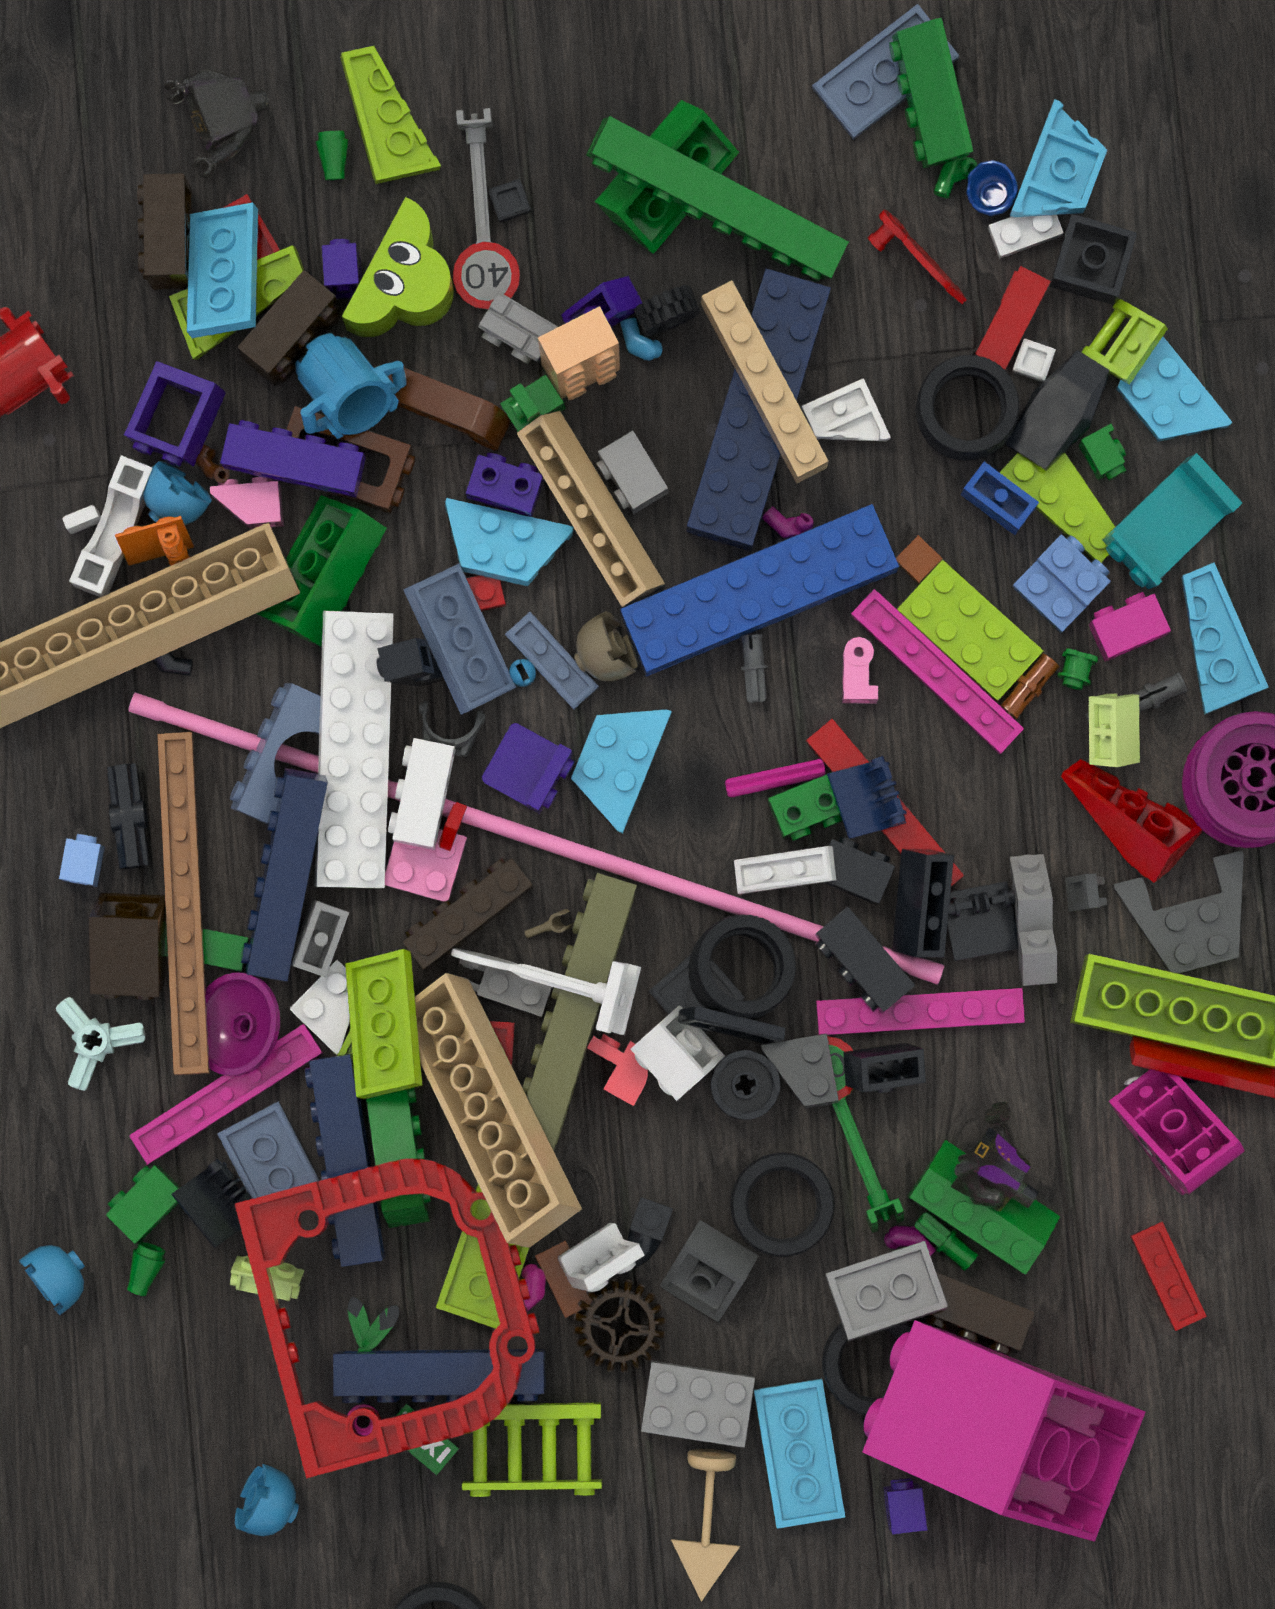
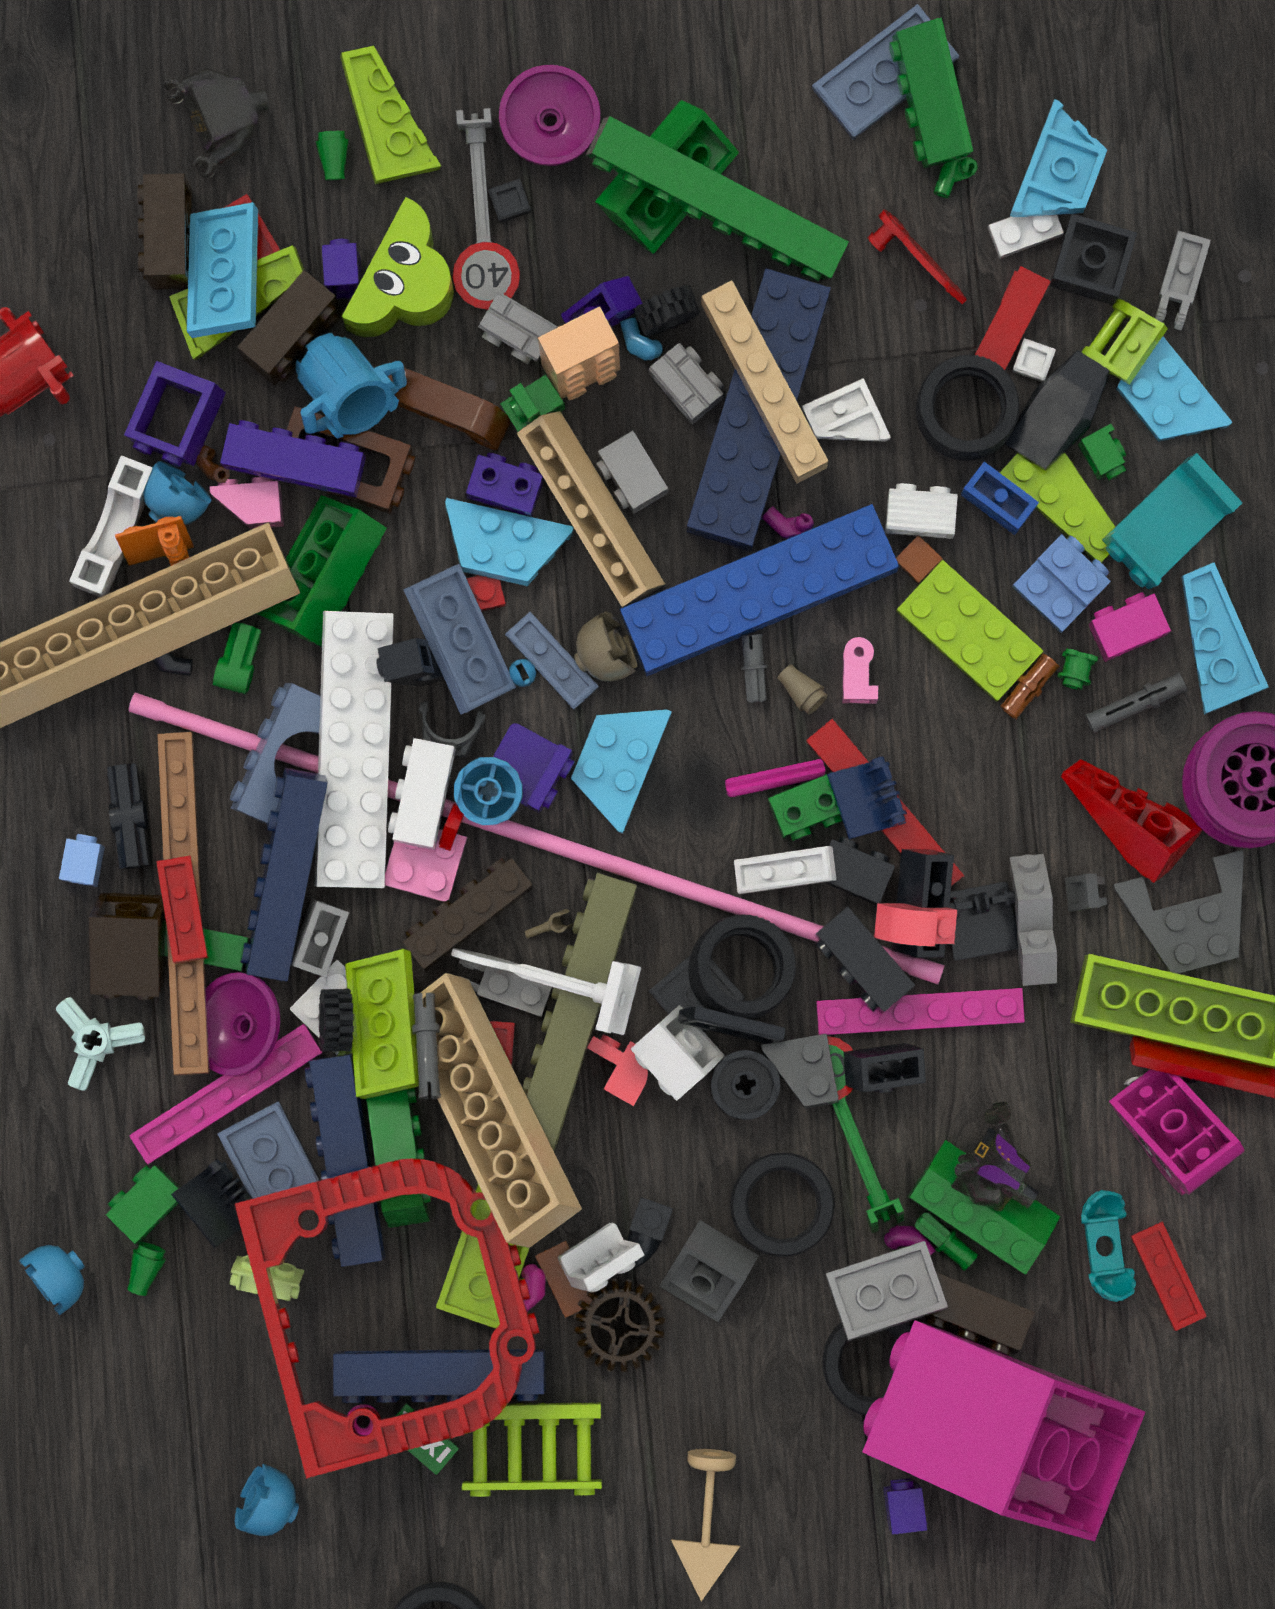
white tile [62,505,101,535] -> none
green piece [347,1297,400,1352] -> none
light grey brick [641,1360,755,1448] -> none
medium azure plate [754,1378,845,1529] -> none
dark pink plate [851,589,1024,754] -> none
blue hair [967,160,1018,216] -> none
yellowish green hinge [1089,693,1140,767] -> none
none -> red plate [156,855,208,964]
none -> green piece [213,622,262,695]
none -> black tyre [318,989,354,1052]
none -> dark grey pin [412,993,441,1100]
none -> dark azure cylinder [454,757,523,825]
none -> magenta dish [499,65,600,166]
none -> light grey brick [648,343,724,425]
none -> dark tan cone [777,664,828,715]
none -> coral brick [874,903,957,946]
none -> white brick [885,483,958,539]
none -> teal piece [1081,1190,1136,1302]
none -> light grey hinge [1155,231,1211,330]

